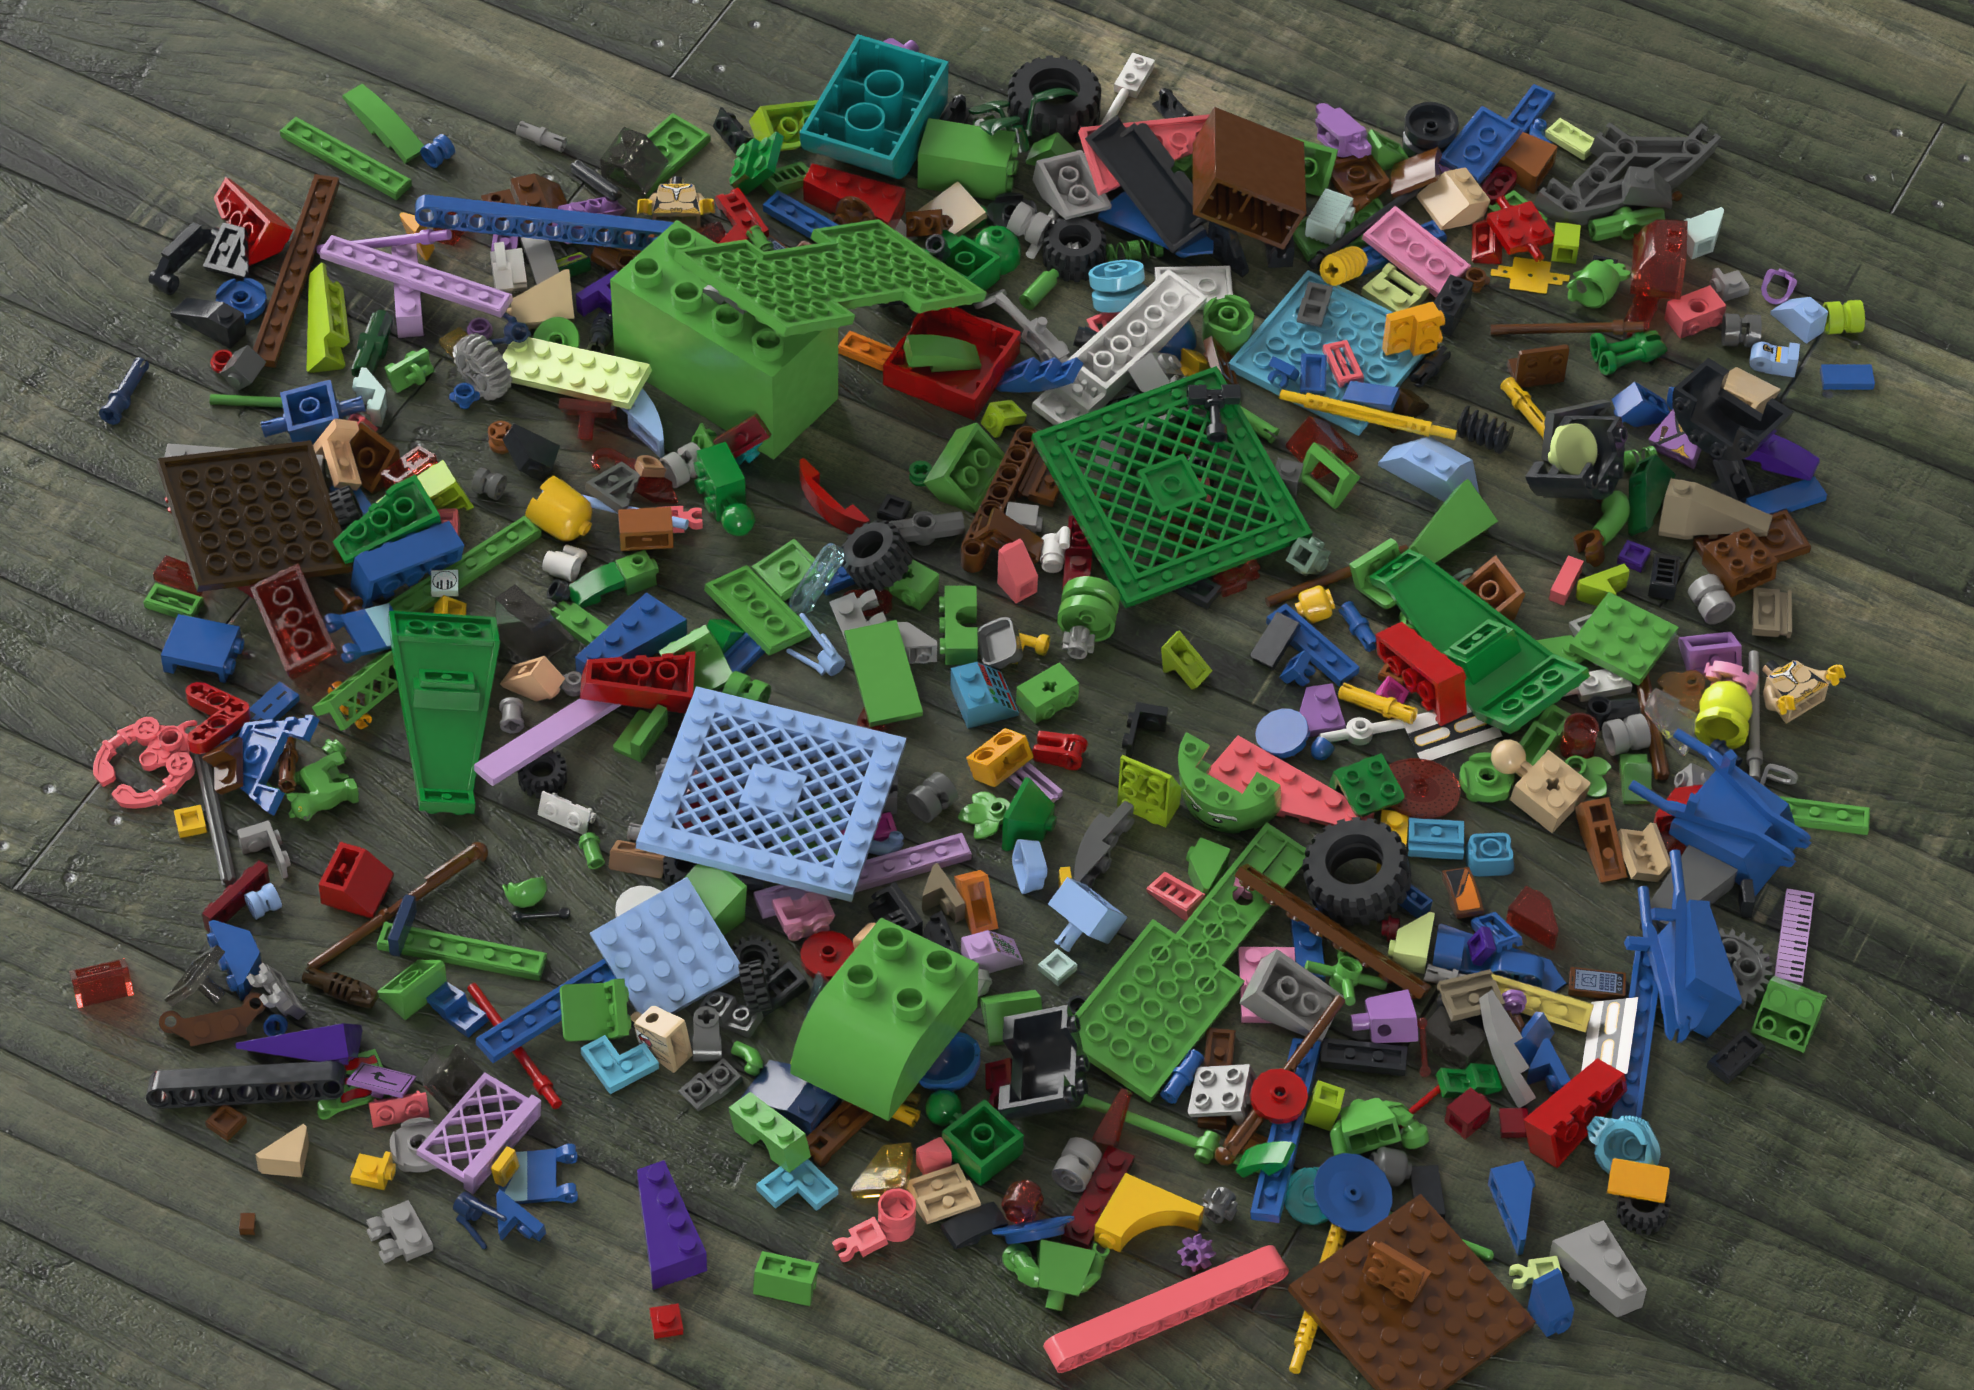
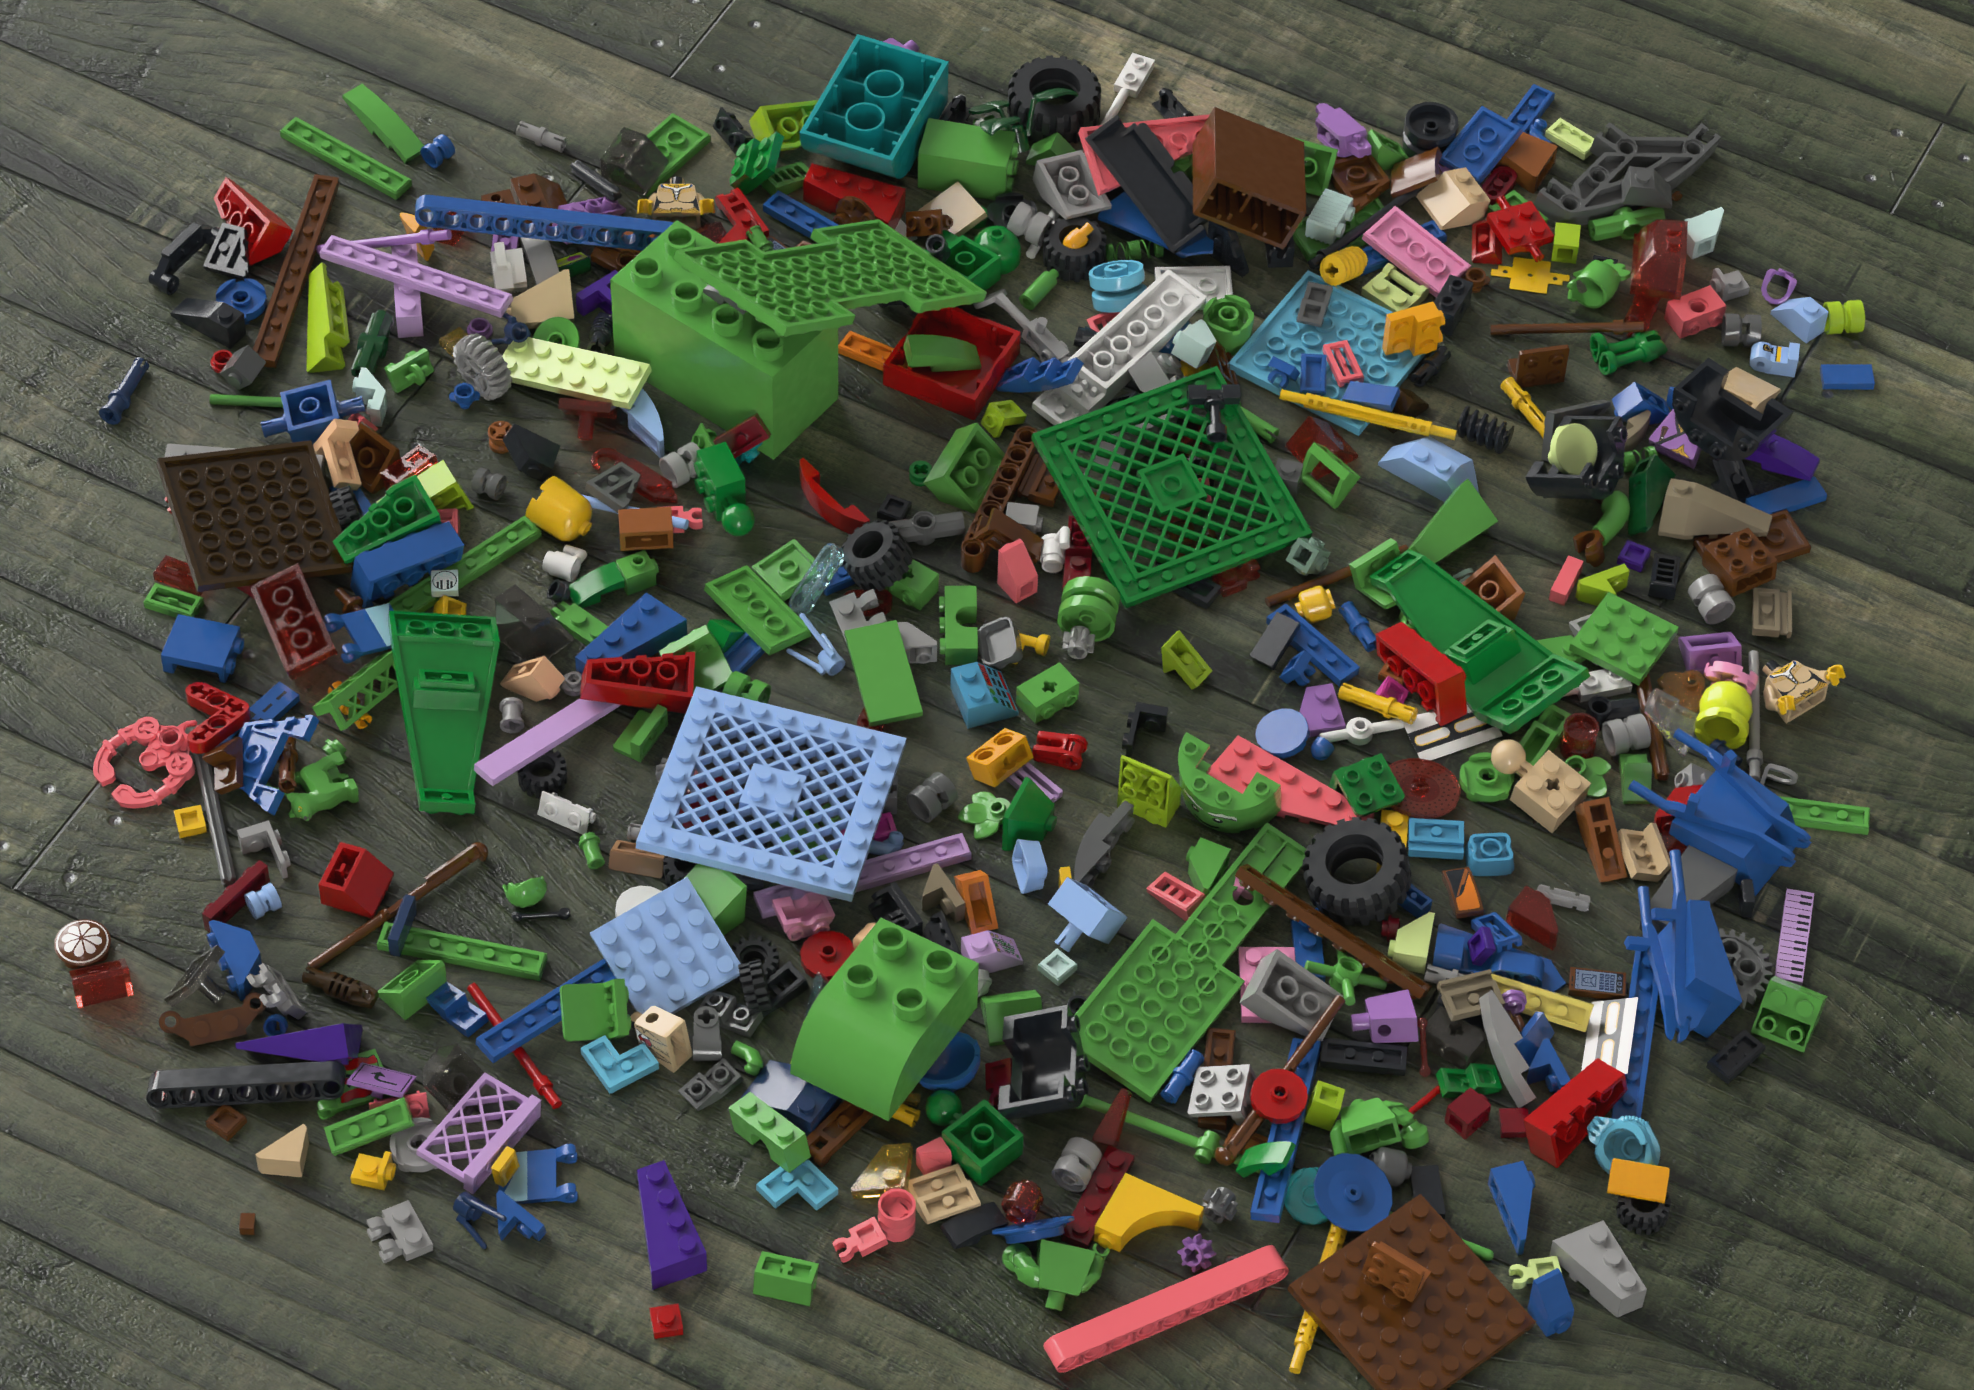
medium nougat tile [635,455,666,477] -> none
none -> dish [54,919,111,969]
none -> bright green tile [324,1097,415,1156]
none -> light orange cylinder [1063,222,1094,249]
none -> light aqua slope [1171,319,1216,369]
none -> light grey axle [1536,884,1591,912]
none -> dark tan slope [1625,410,1651,451]

